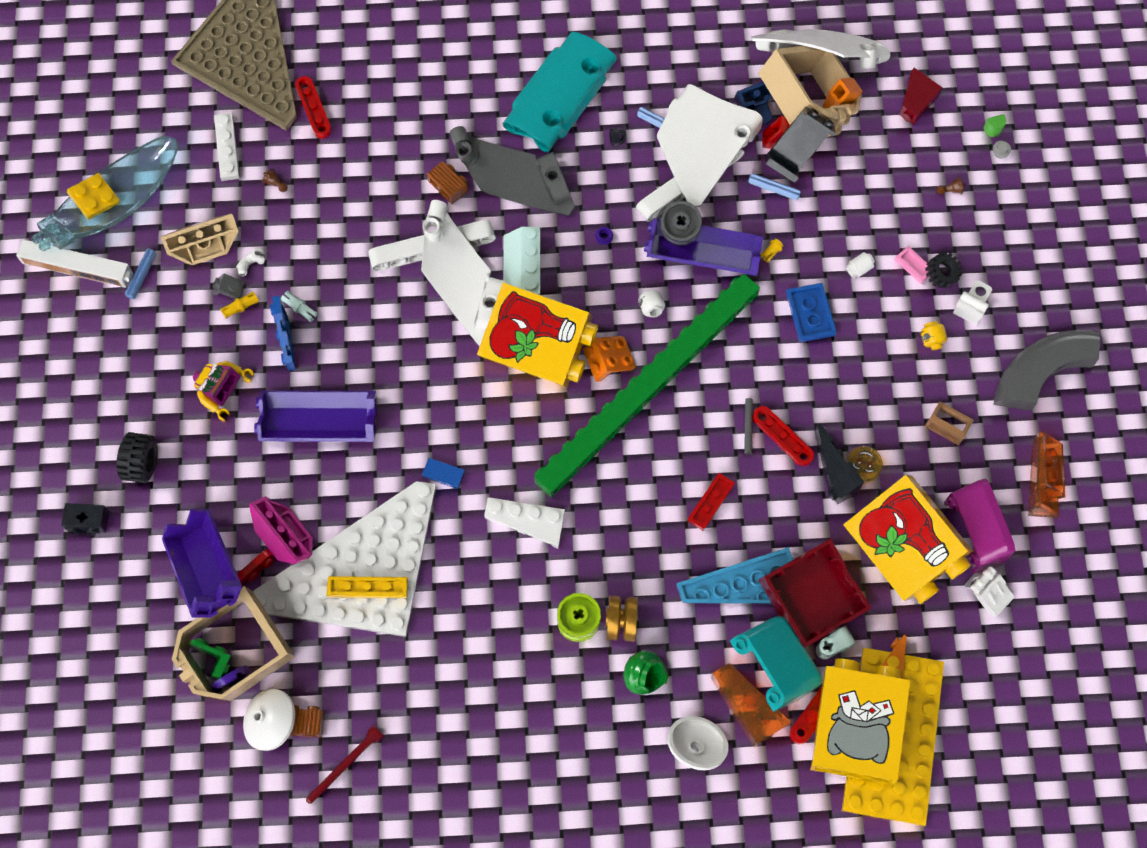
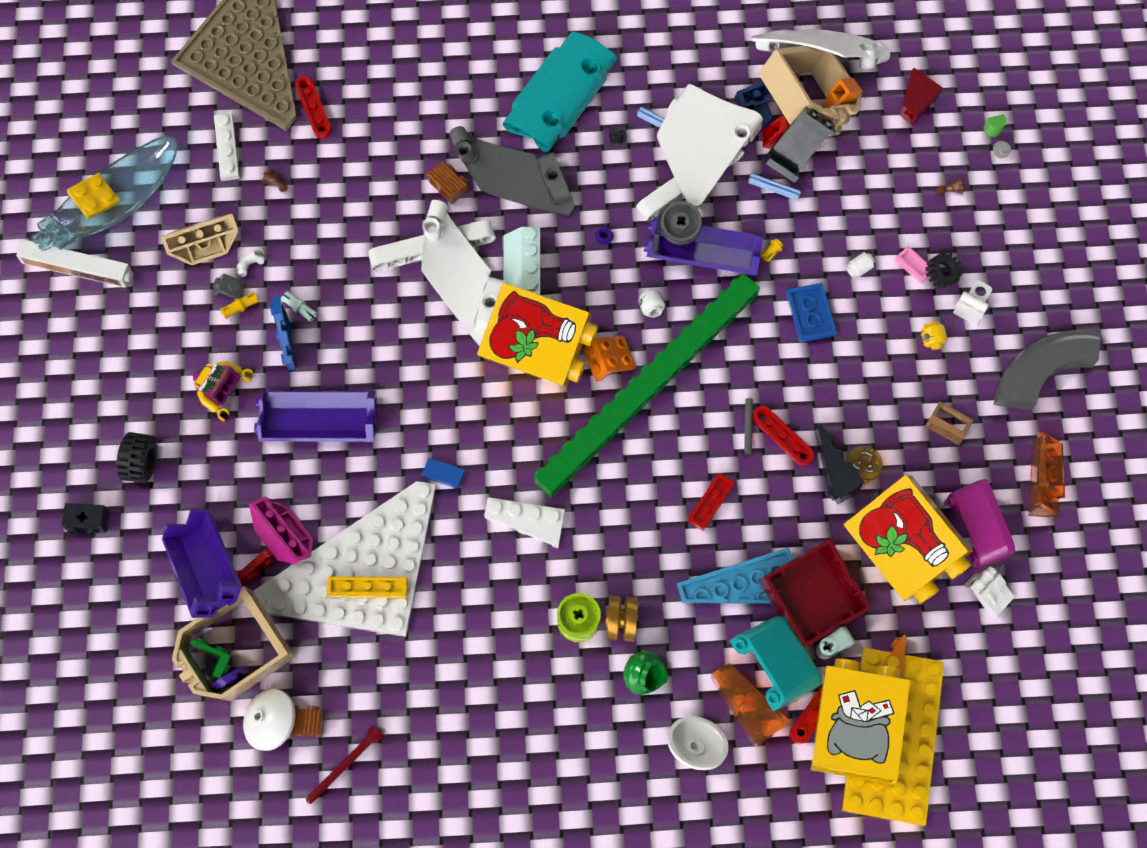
medium blue axle [125,249,156,299] -> none

